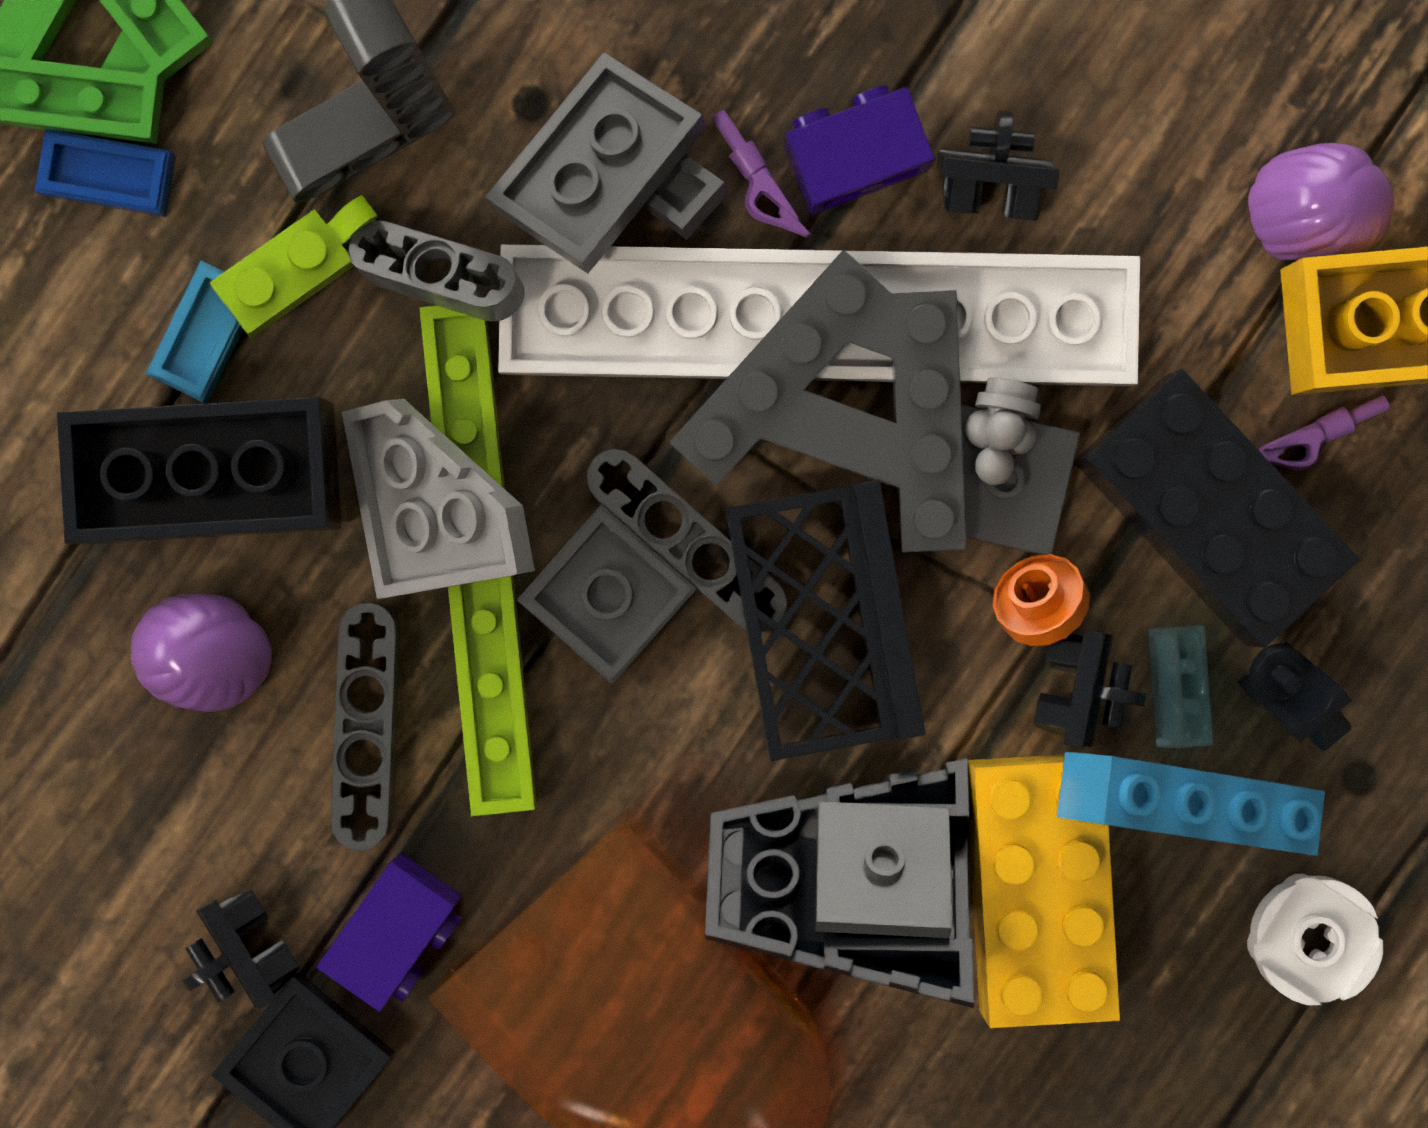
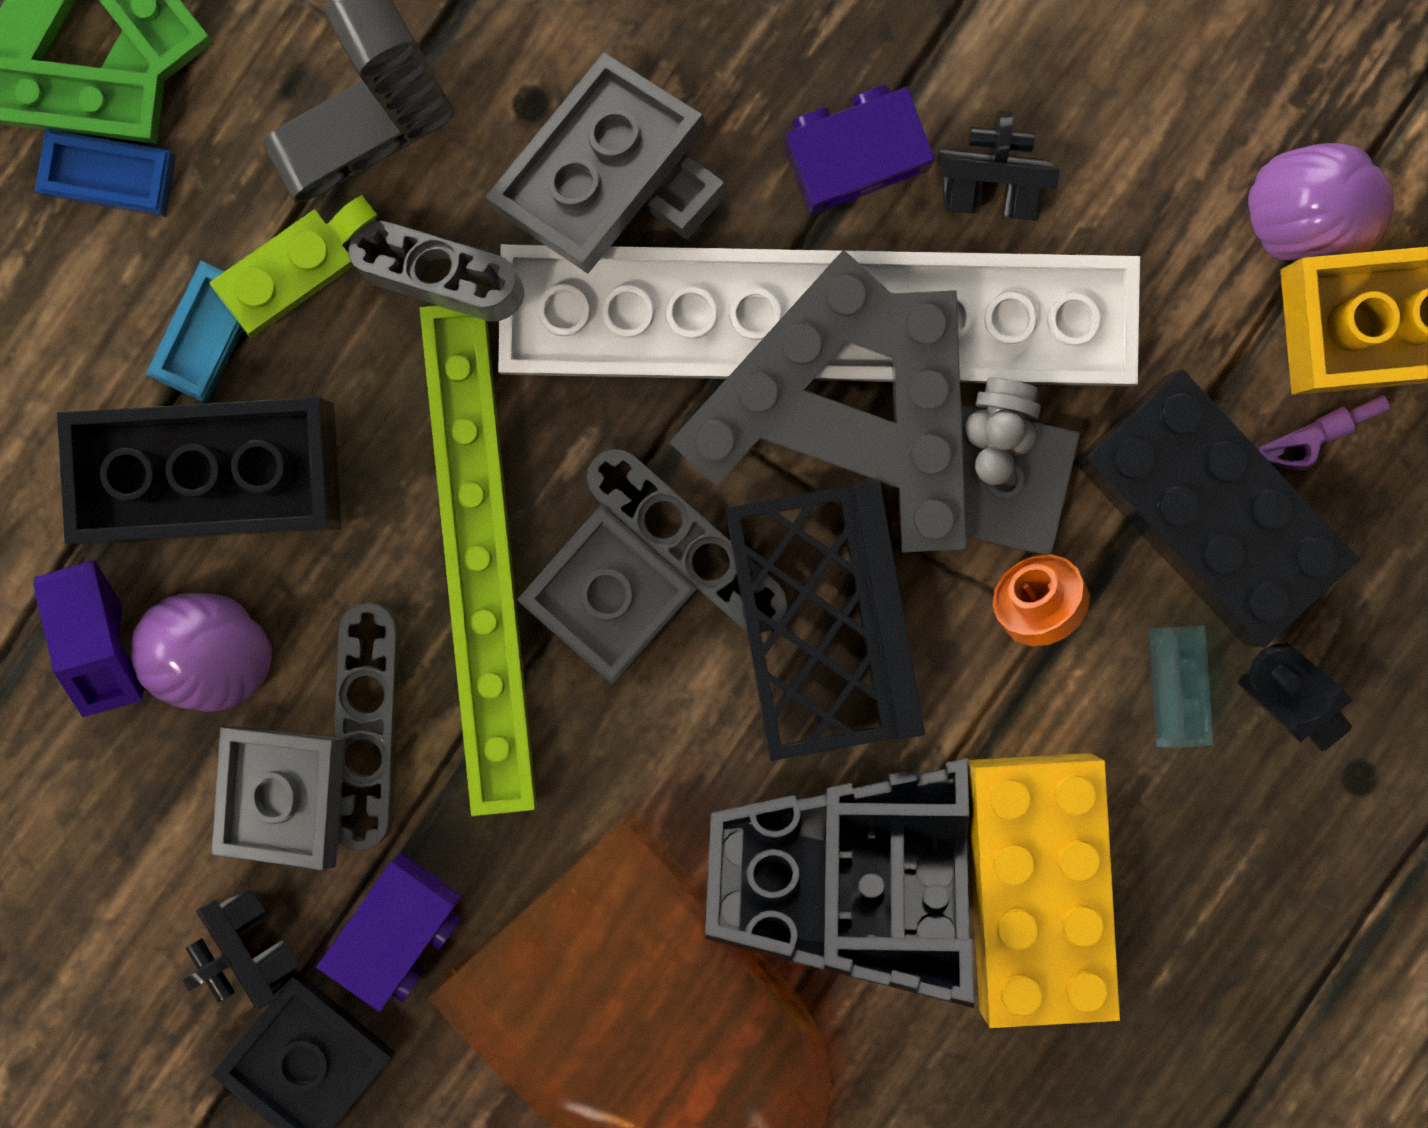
light grey plate [342,399,535,599] -> none
medium lavender hand [711,110,812,238] -> none
plate [815,802,952,938] -> none
black hips [1034,630,1146,748] -> none
dark azure brick [1057,751,1325,856] -> none
white plate [1247,874,1383,1005] -> none
none -> dark purple slope [33,560,144,718]
none -> dark grey plate [212,726,345,870]

